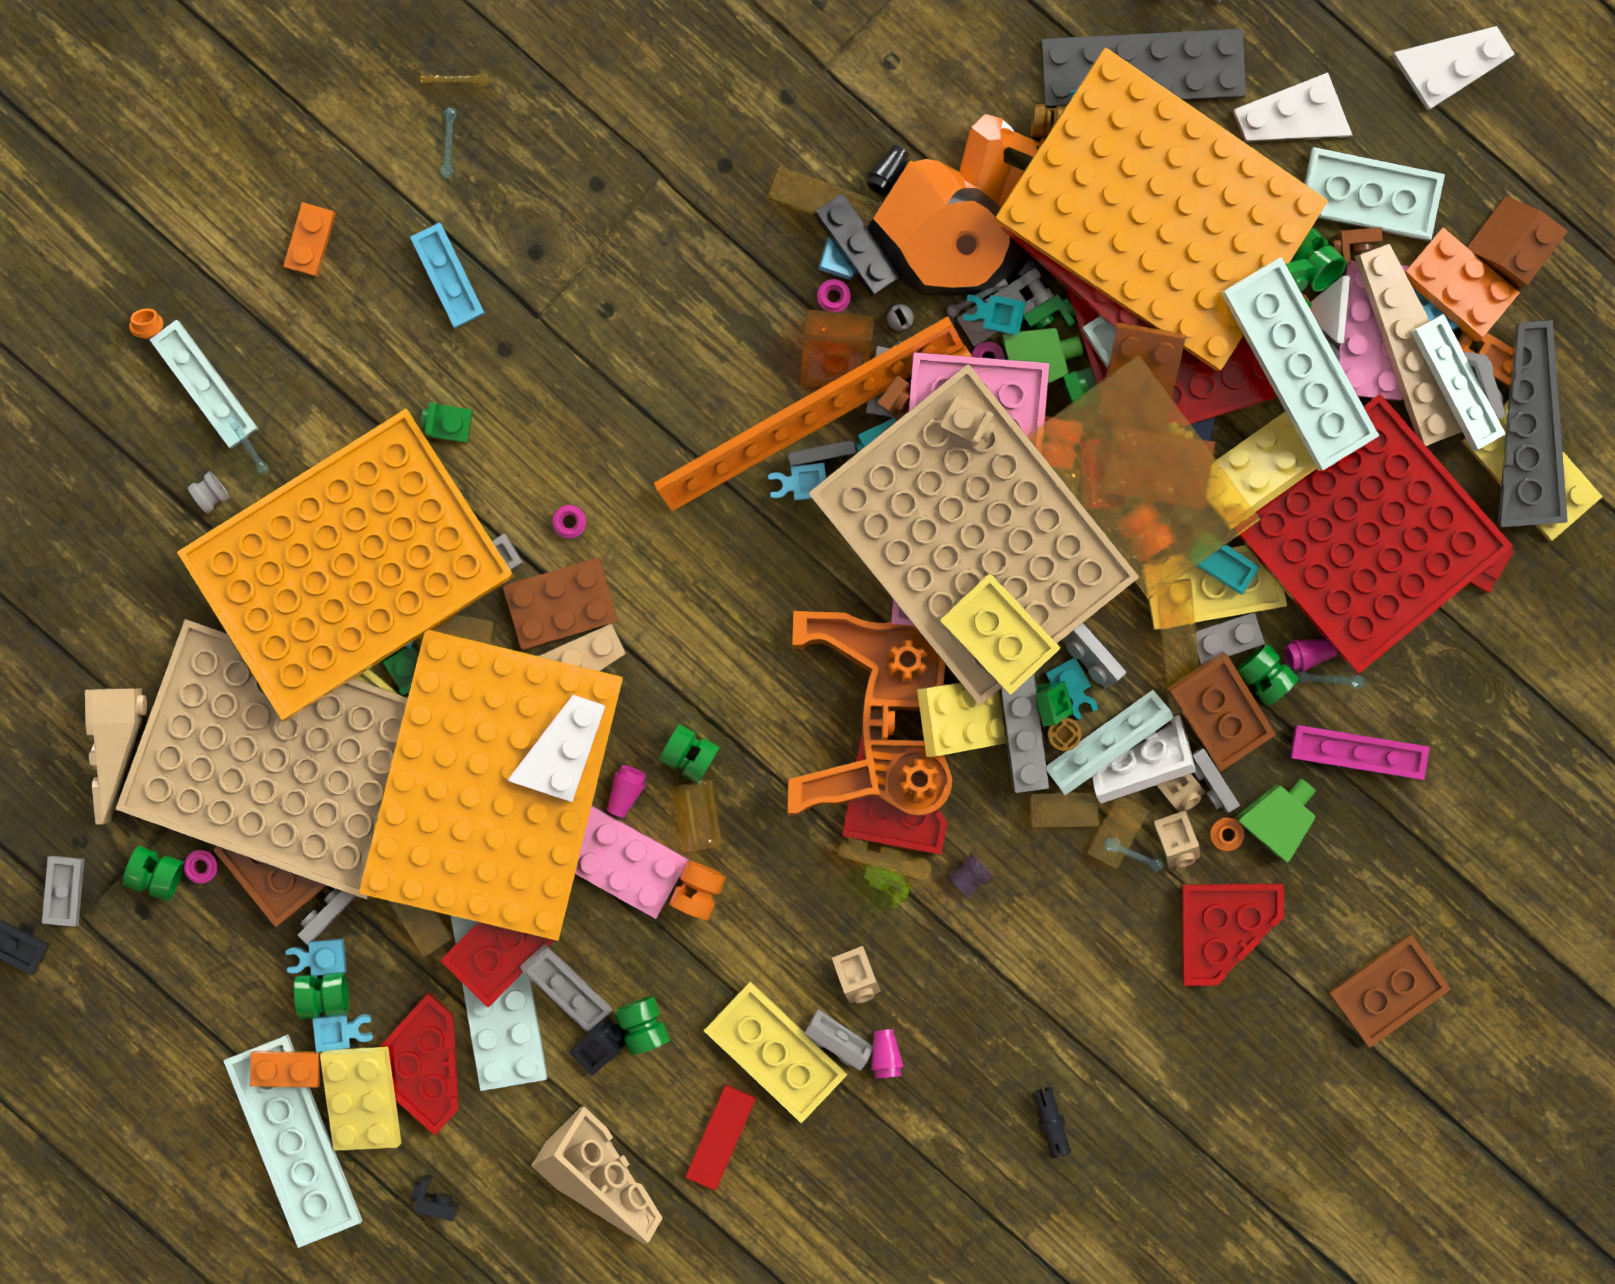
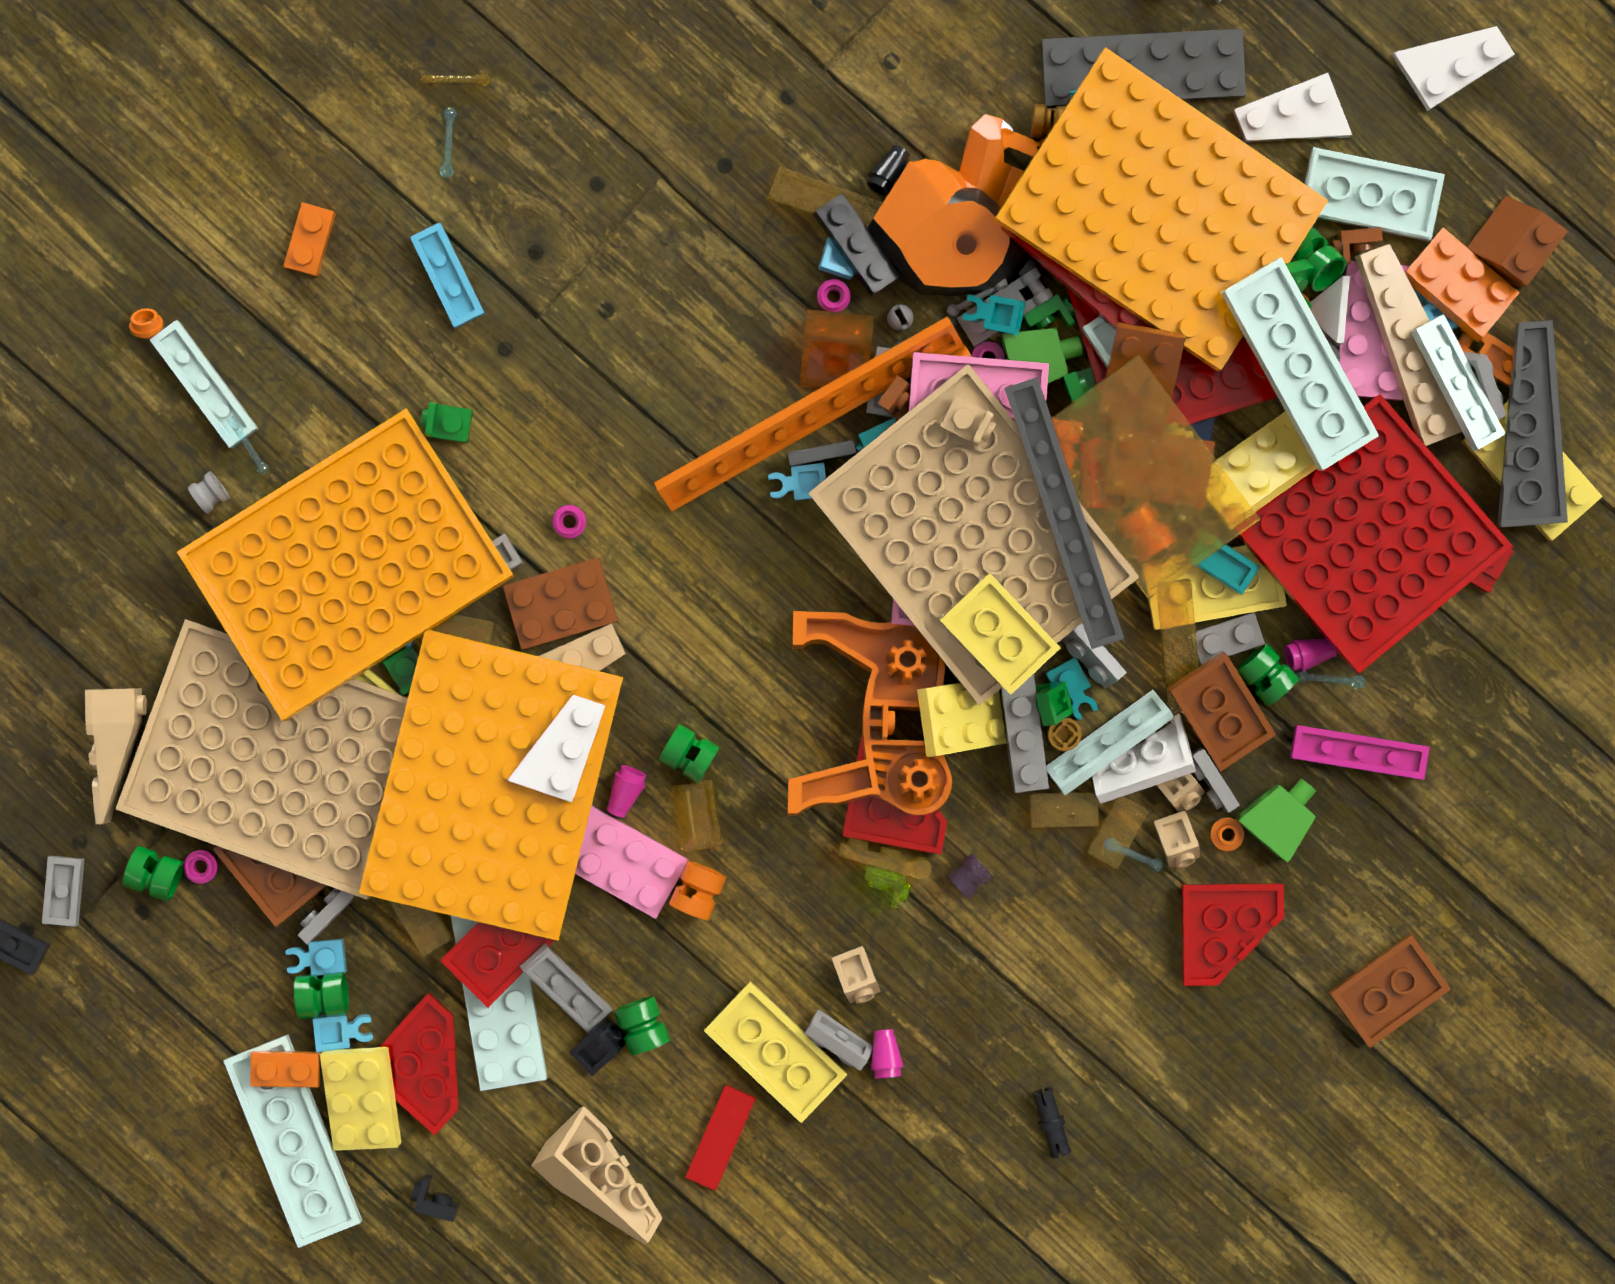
none -> dark grey plate [1005,377,1124,649]

